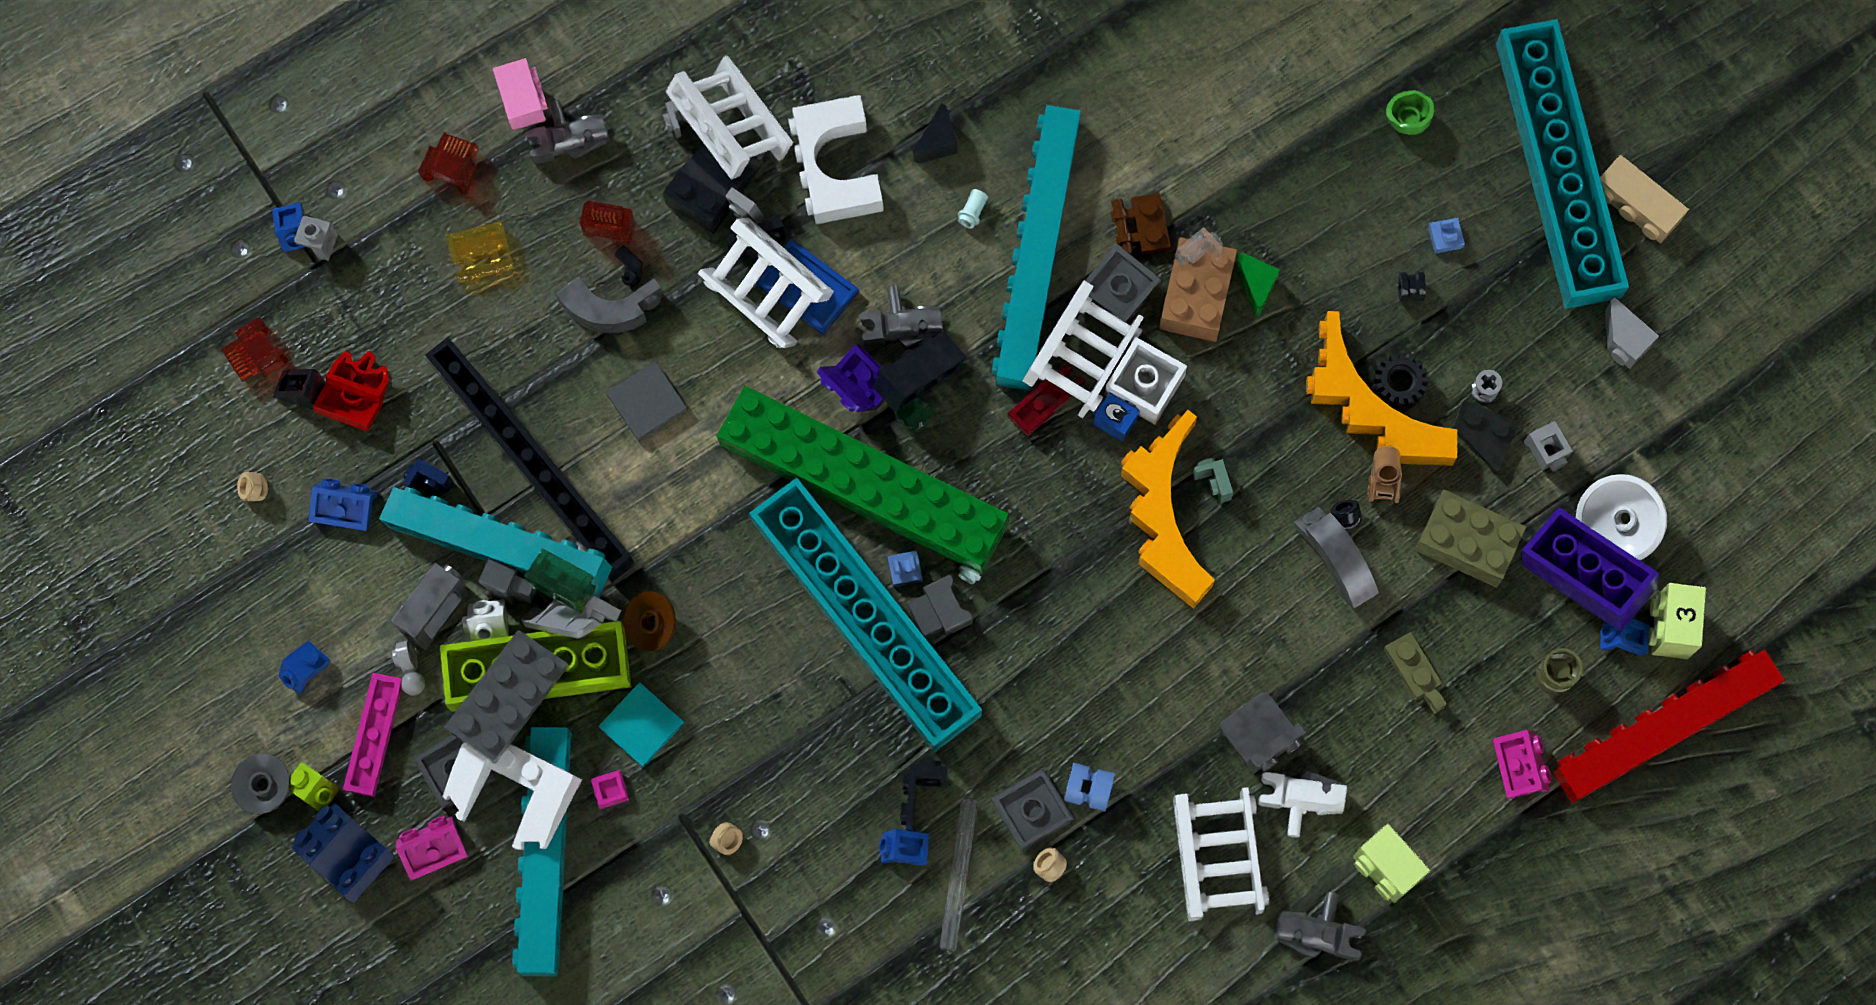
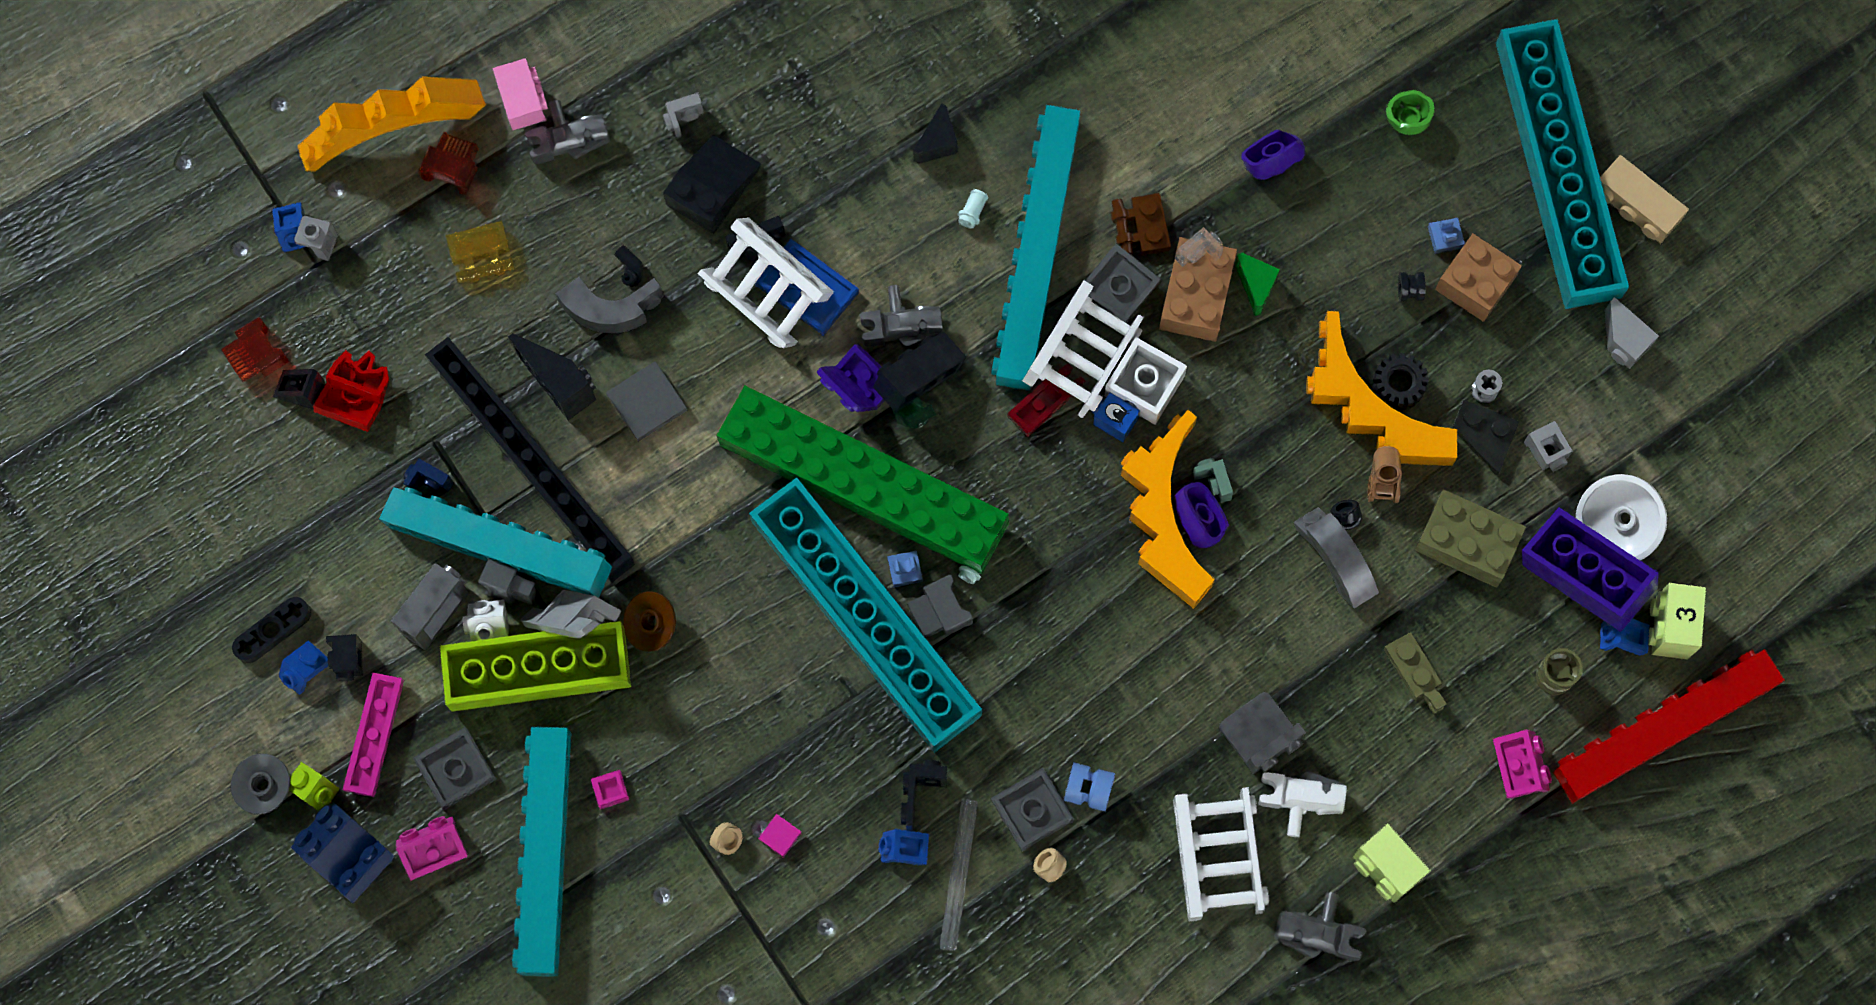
tan tile [237,472,268,501] -> none
blue bracket [308,478,377,531] -> none
light grey plate [392,640,425,696] -> none
white wedge [443,742,581,850] -> none
dark grey plate [444,630,568,764] -> none
clear green hinge [524,548,596,614] -> none
clear red piece [580,201,635,243] -> none
teal tile [598,682,685,768] -> none
white fence [666,56,793,180] -> none
light grey plate [725,187,764,224] -> none
white arch [788,95,883,224] -> none
none -> black beam [232,597,311,663]
none -> light orange arch [298,76,486,172]
none -> black brick [326,634,363,682]
none -> black slope [508,333,596,421]
none -> dark pink tile [758,814,801,858]
none -> dark purple piece [1174,482,1229,549]
none -> dark purple piece [1241,129,1305,180]
none -> medium nougat brick [1435,233,1522,322]

